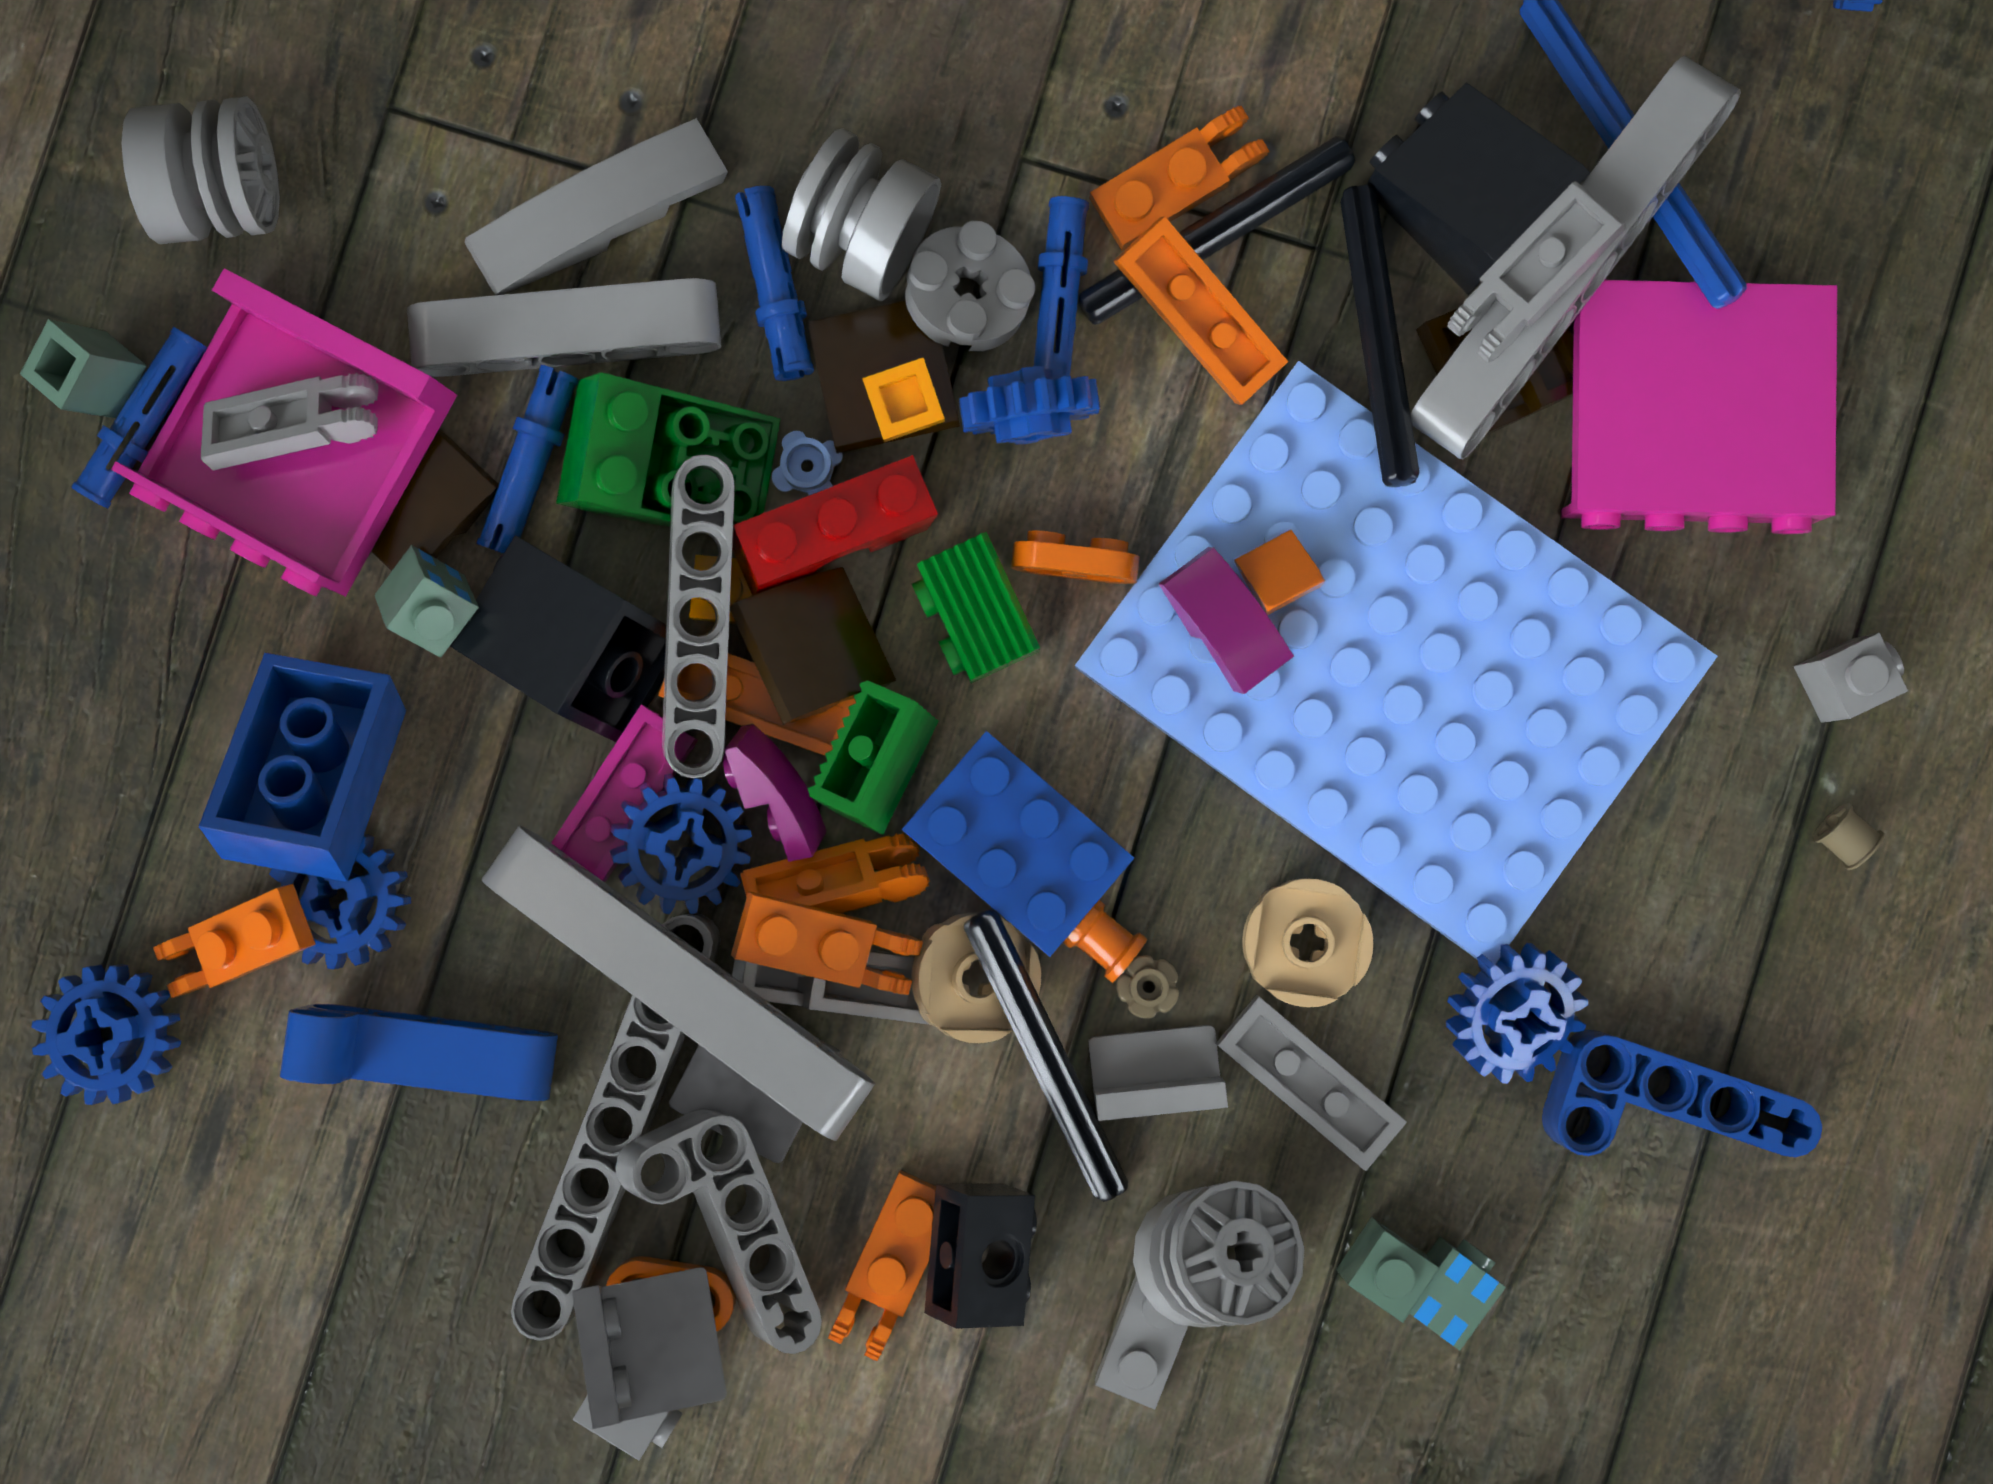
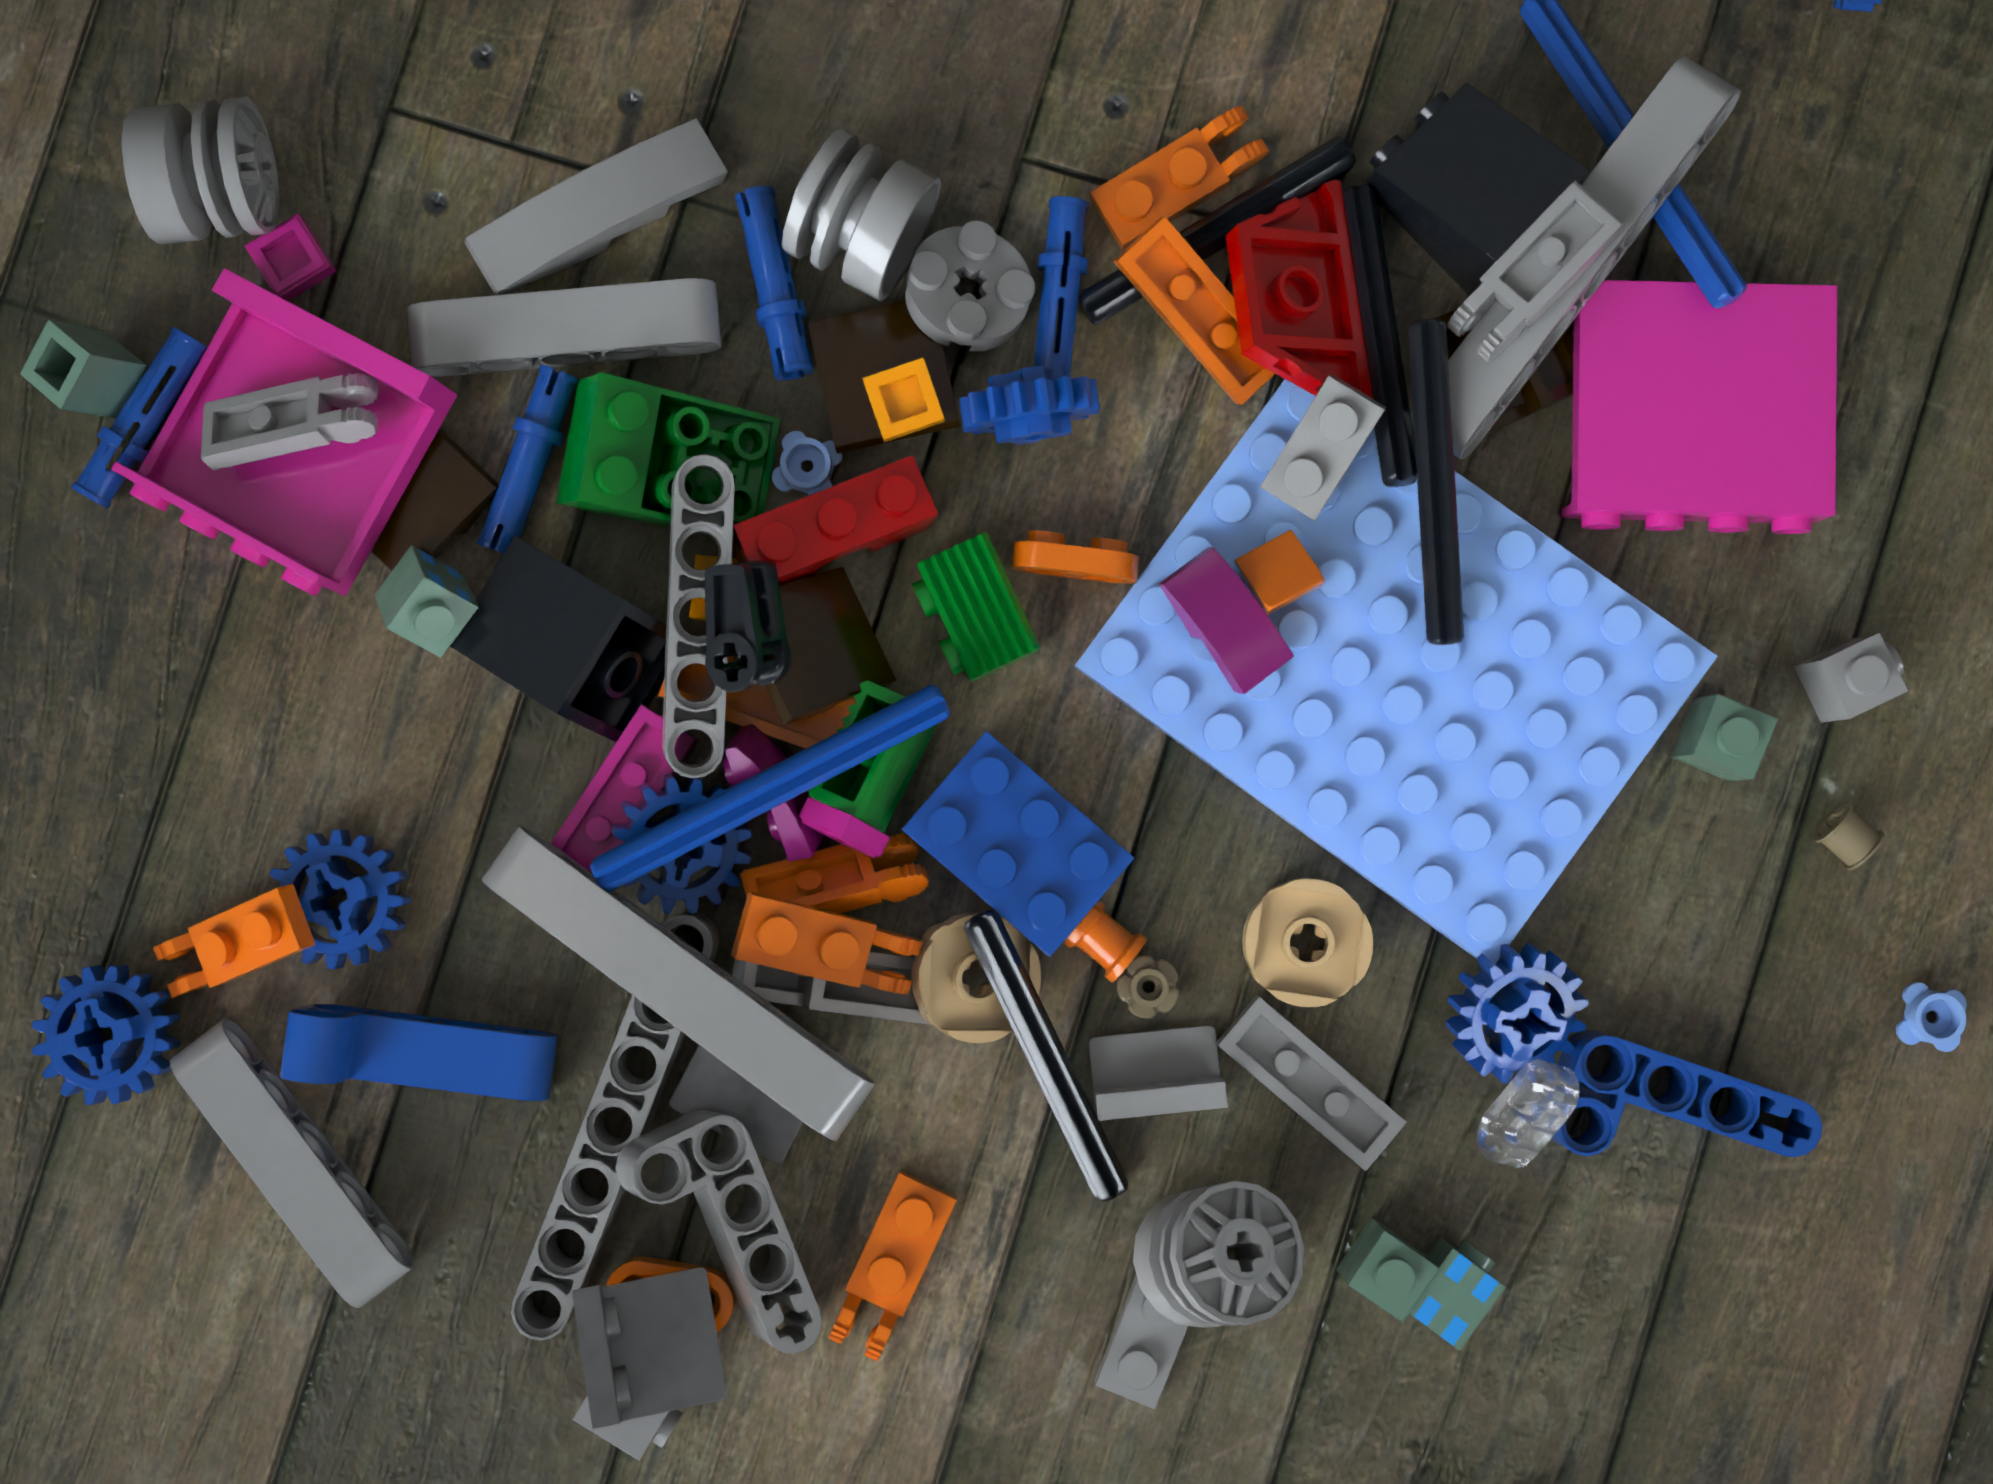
blue brick [198,653,406,882] -> none
black brick [924,1183,1037,1329] -> none
none -> light grey beam [170,1018,415,1308]
none -> dark pink tile [245,213,337,301]
none -> blue axle [590,685,950,892]
none -> black piece [705,560,791,692]
none -> dark pink tile [798,797,890,858]
none -> red wing [1225,180,1373,399]
none -> light grey plate [1260,374,1387,521]
none -> black axle [1408,319,1464,645]
none -> clear beam [1477,1059,1579,1168]
none -> sand green brick [1670,694,1778,781]
none -> light blue plate [1896,982,1967,1052]

